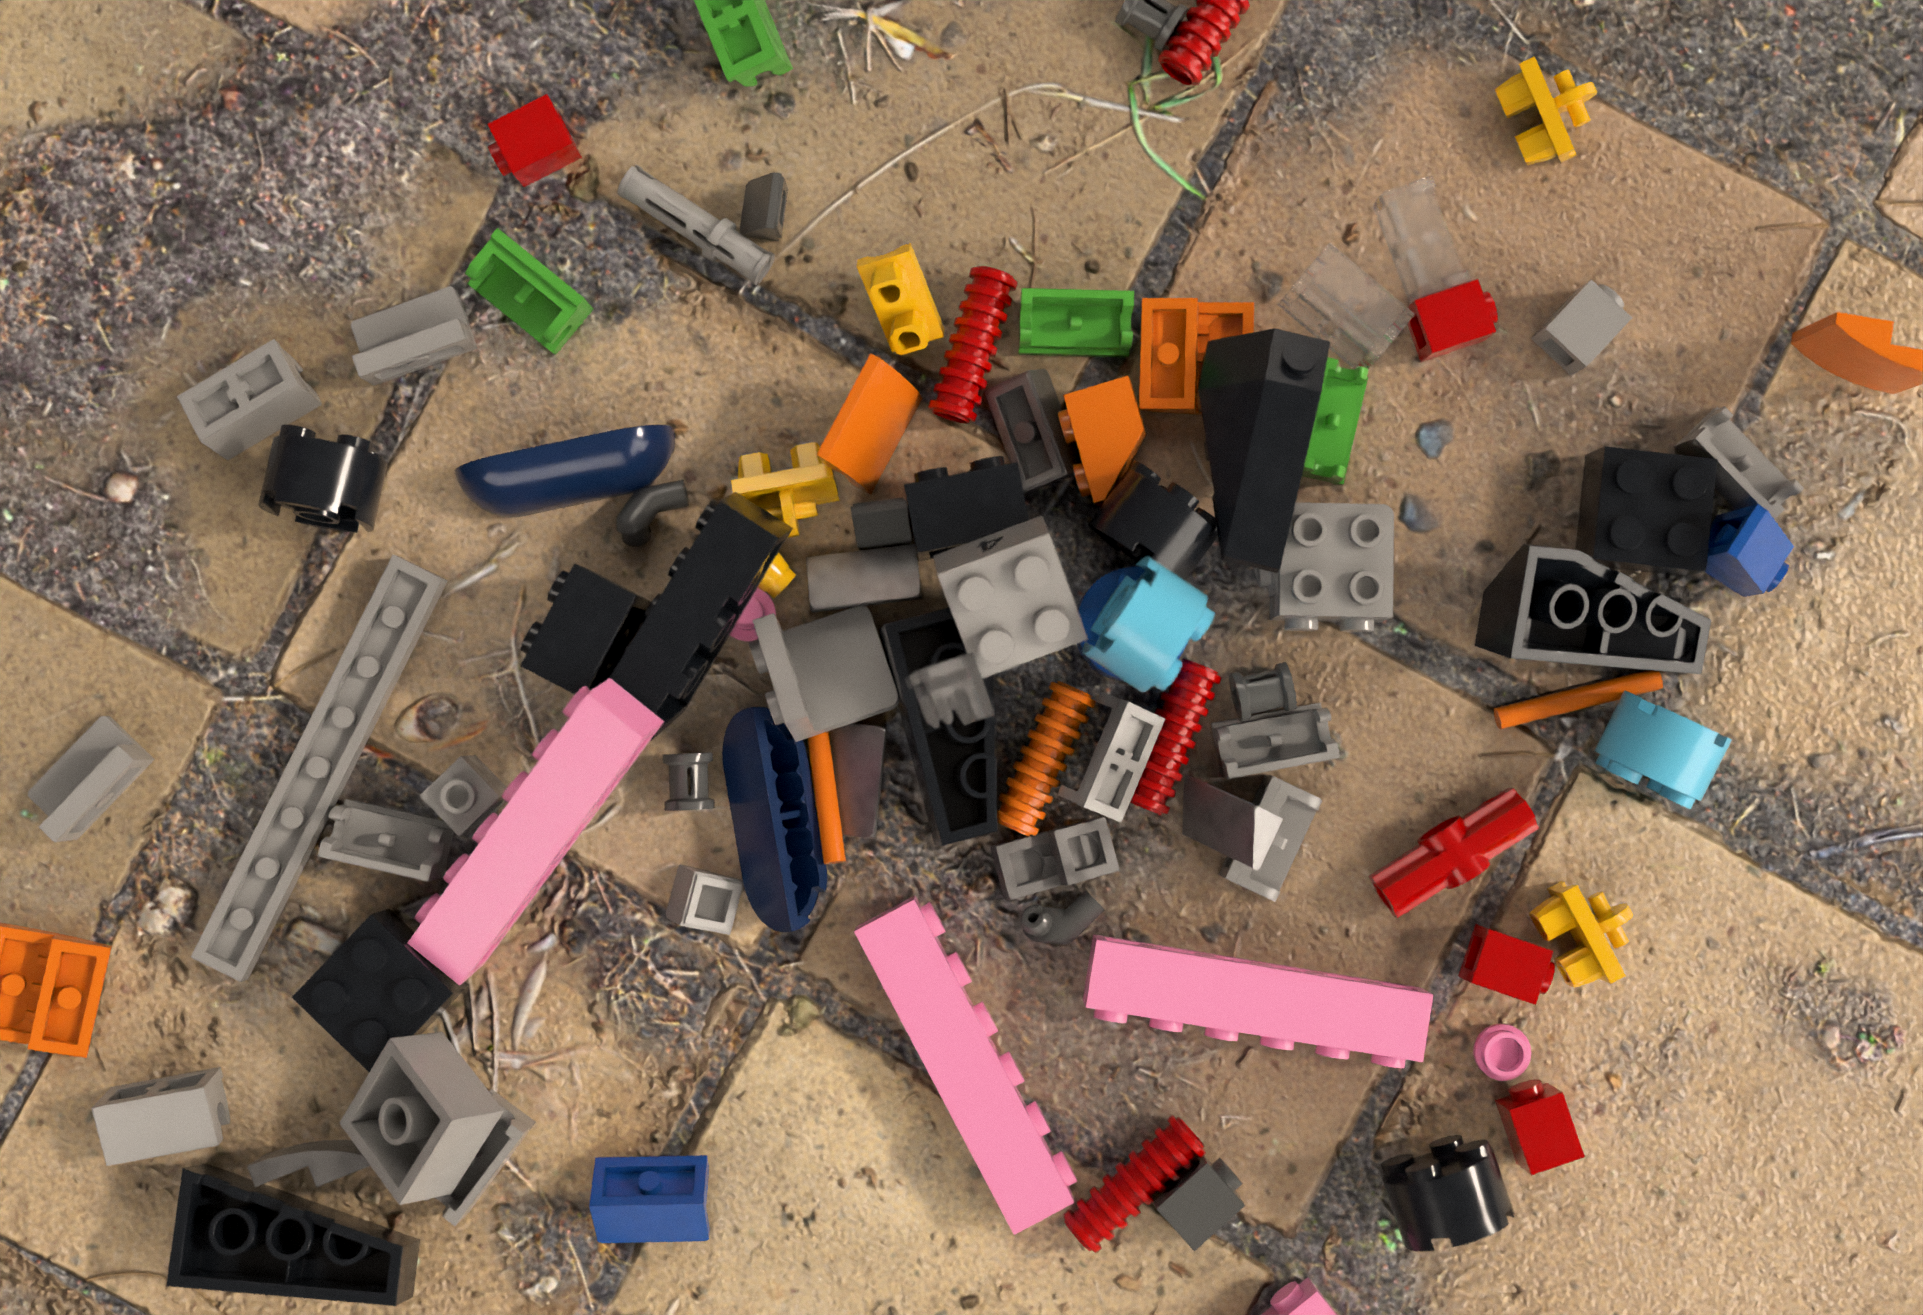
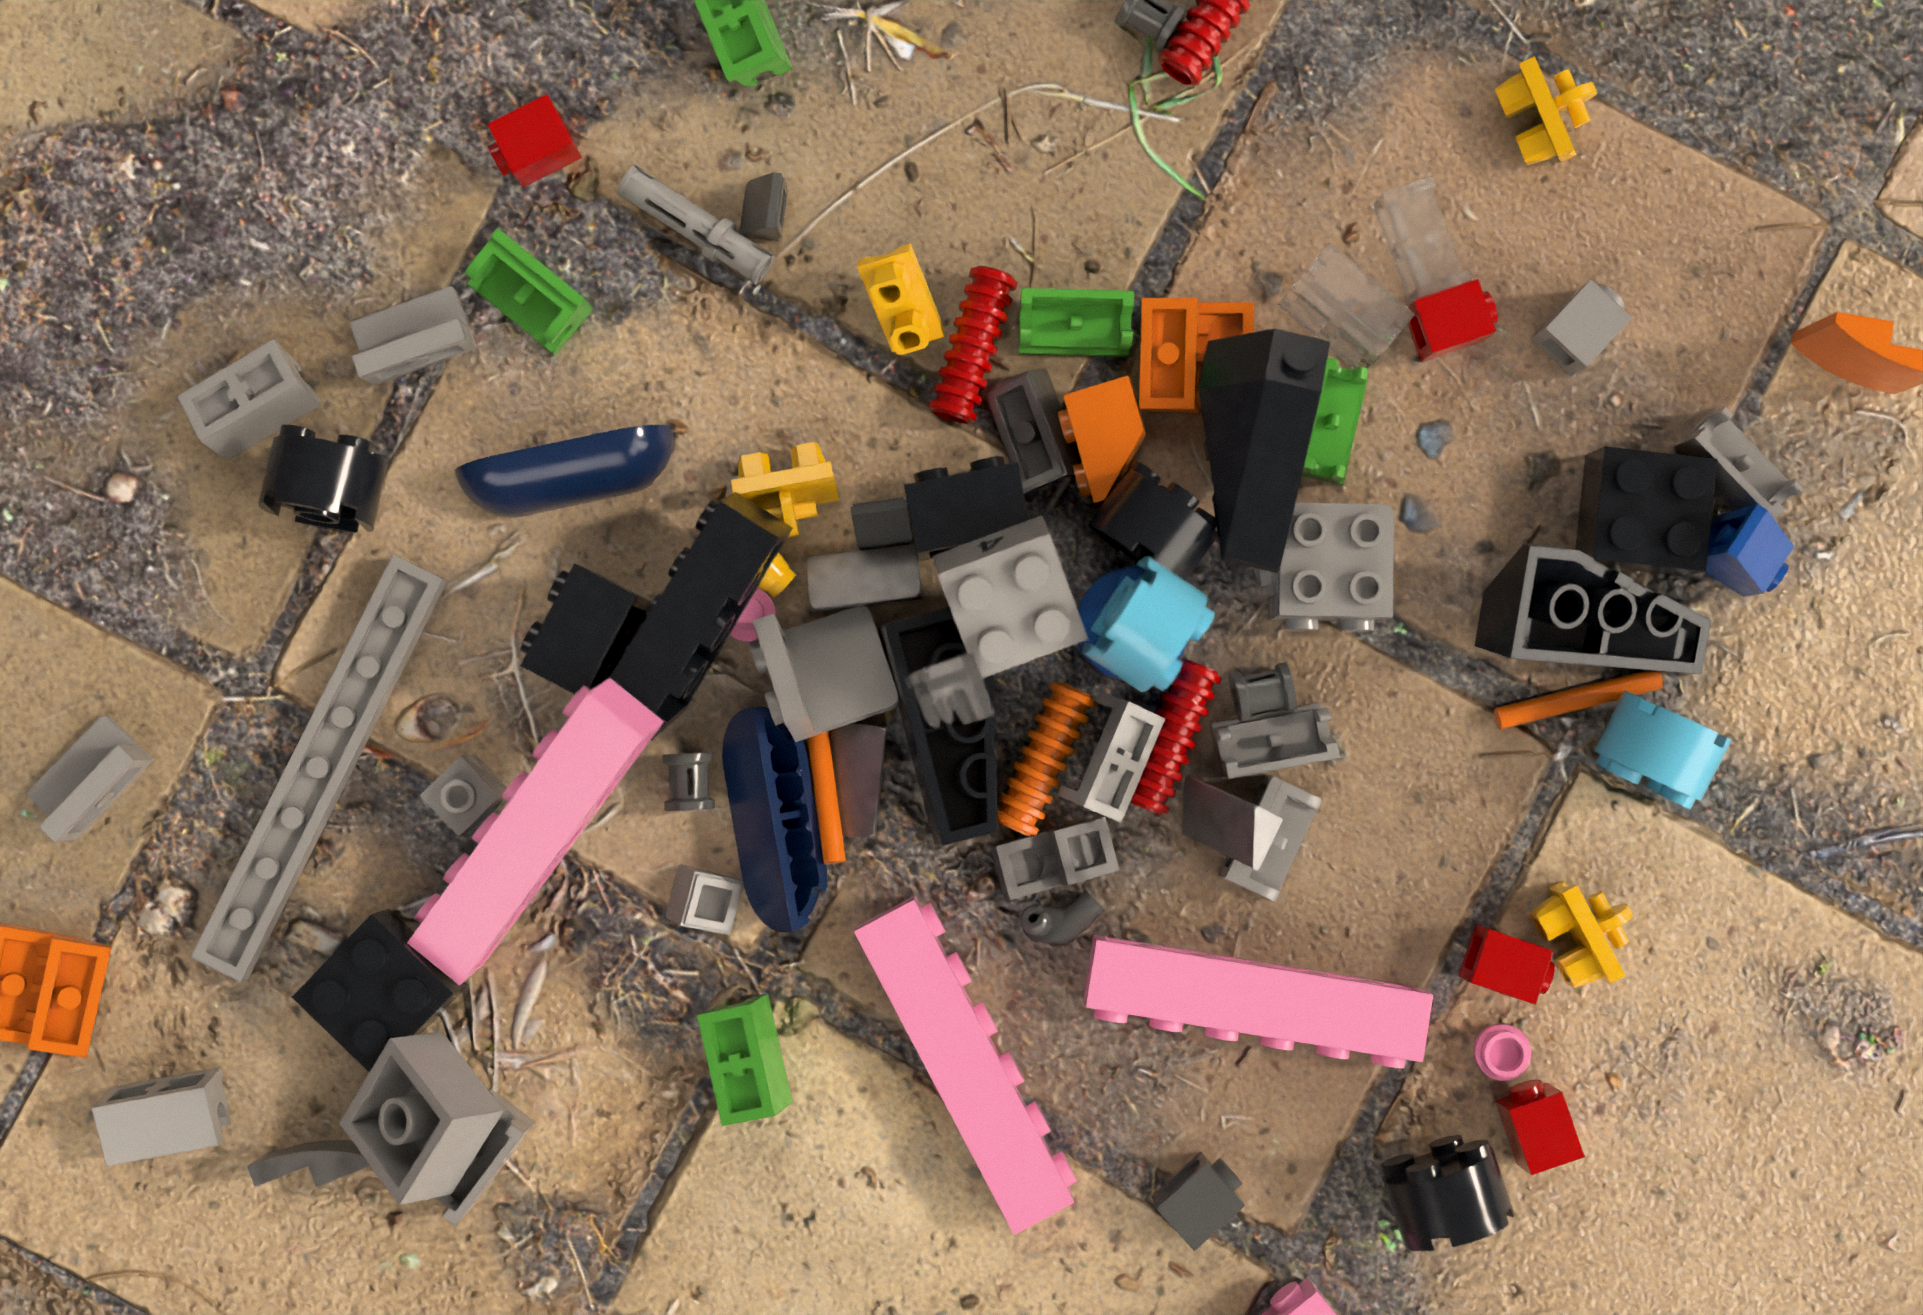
black wedge [166,1163,420,1306] -> none
light grey hinge [318,799,454,882] -> none
blue panel [589,1155,710,1243] -> none
dark grey arm [616,479,689,547] -> none
orange slope [816,353,923,495] -> none
red piece [1063,1115,1206,1253] -> none
red piece [1368,787,1539,918] -> none
none -> bright green hinge [697,994,793,1126]

